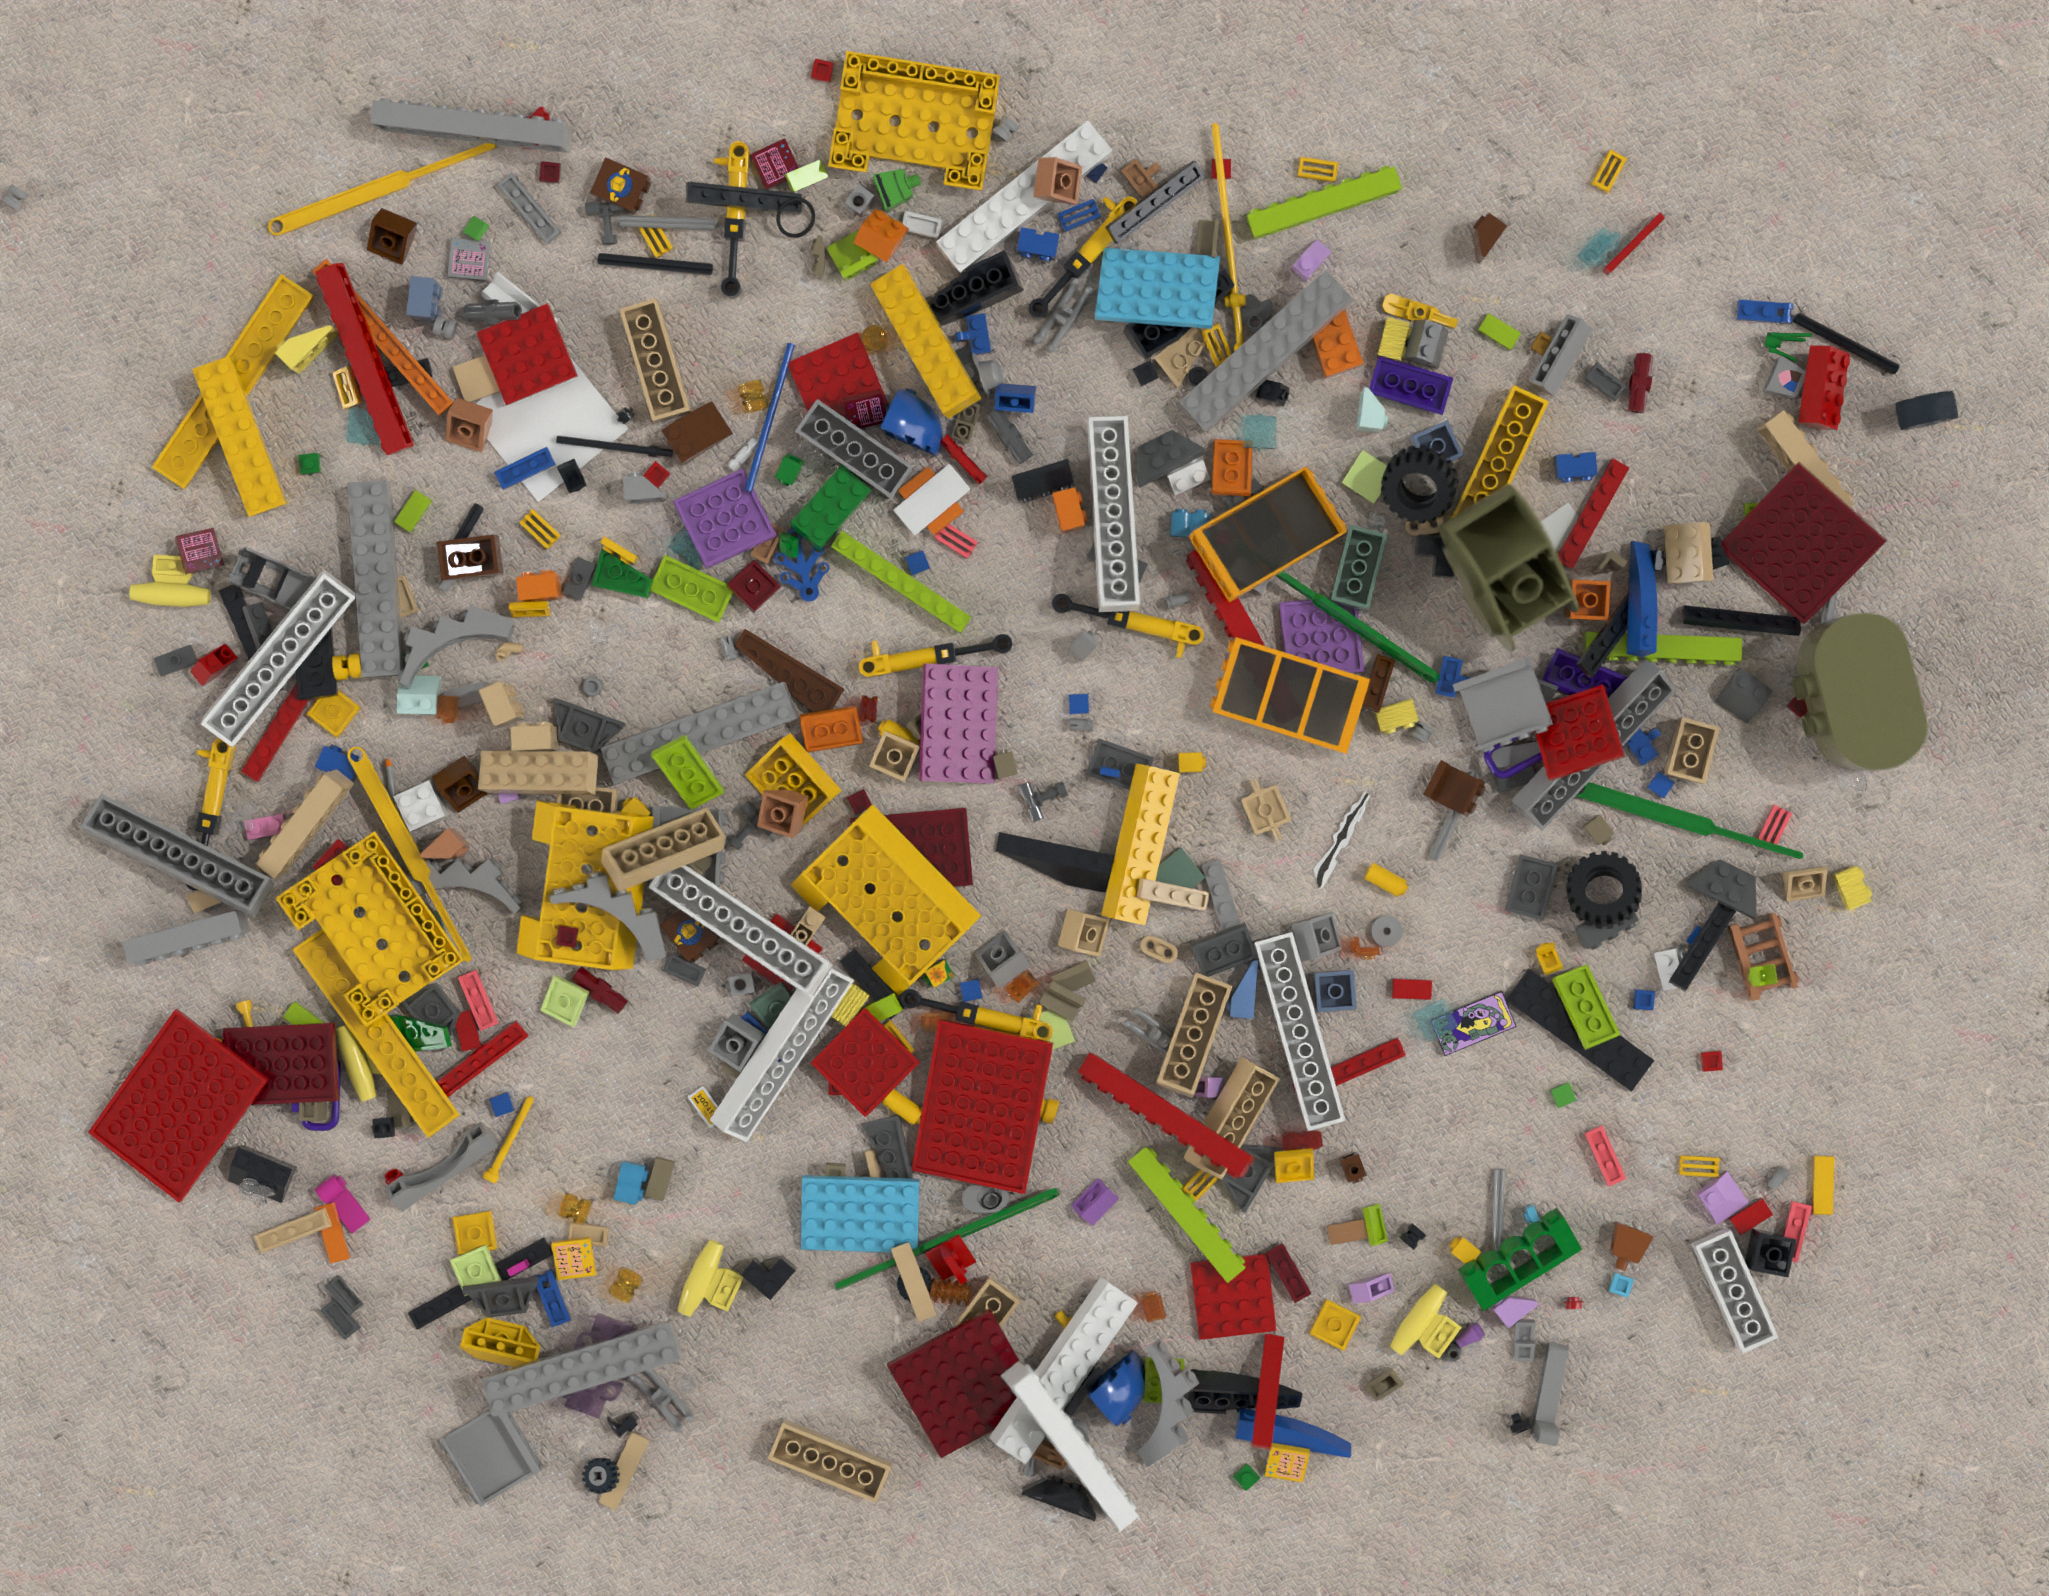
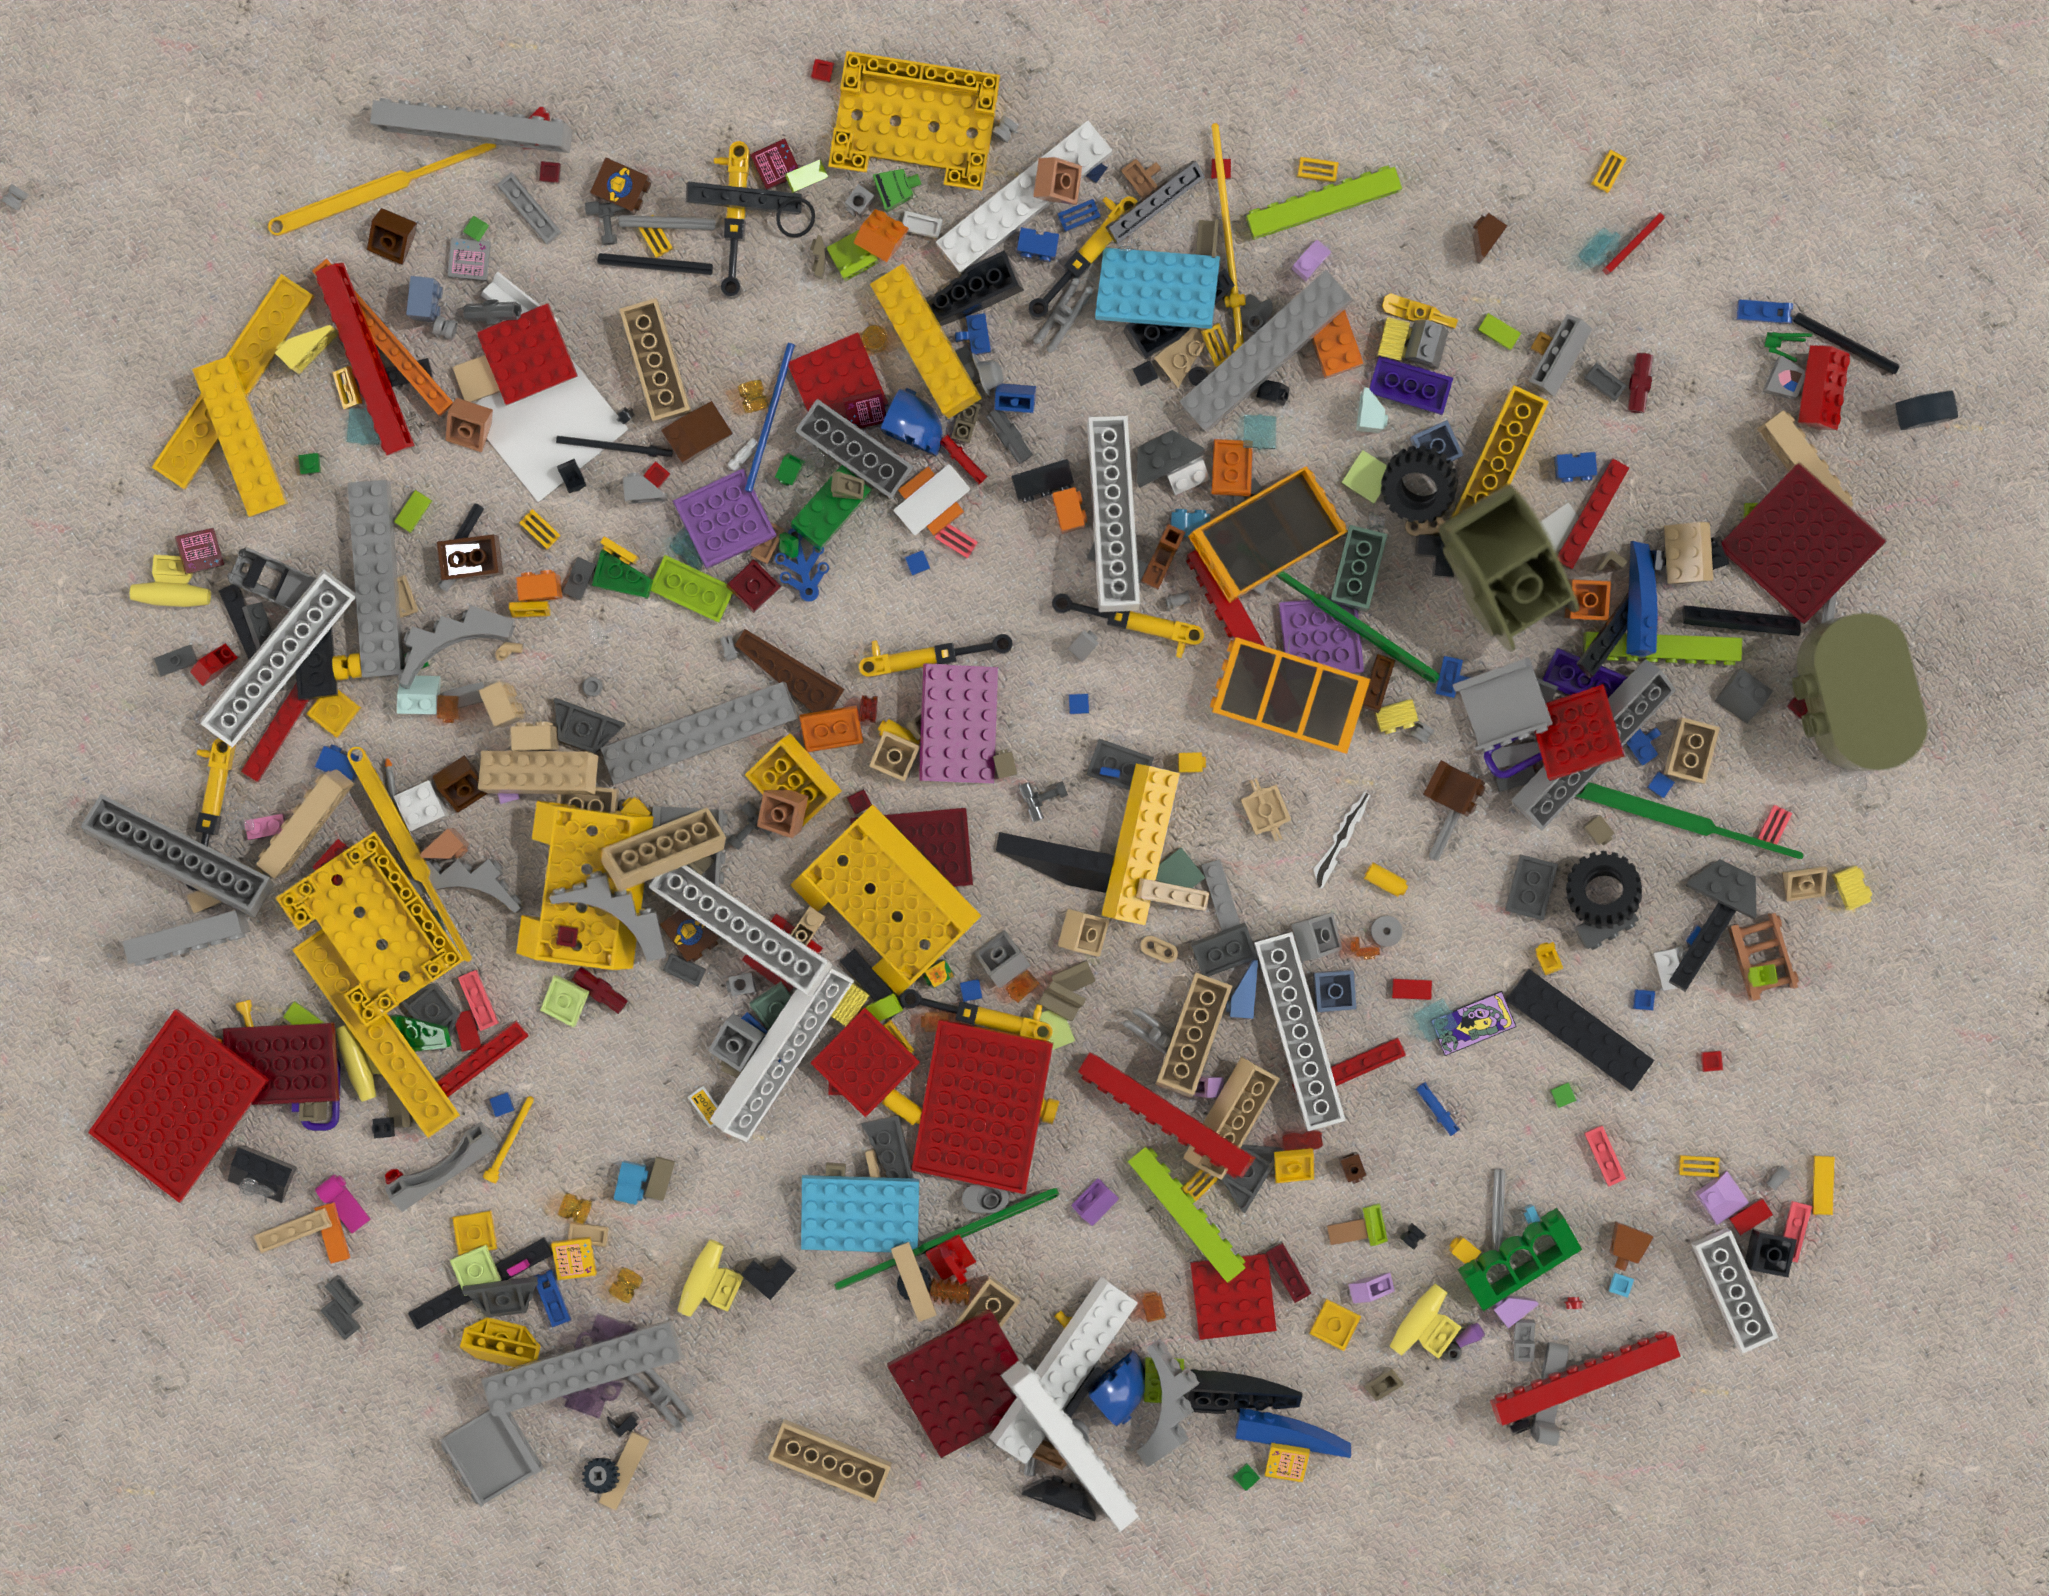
blue plate [494,447,556,490] -> none
lime plate [651,734,725,810] -> none
lime brick [831,530,972,634] -> none
light grey pin [1069,718,1094,733] -> none
red tile [1251,1333,1285,1450] -> none
lime plate [1552,964,1621,1050] -> none
none -> dark tan slope [831,472,864,499]
none -> dark orange arch [1141,524,1185,590]
none -> blue pin [1415,1082,1460,1136]
none -> red brick [1490,1331,1681,1426]

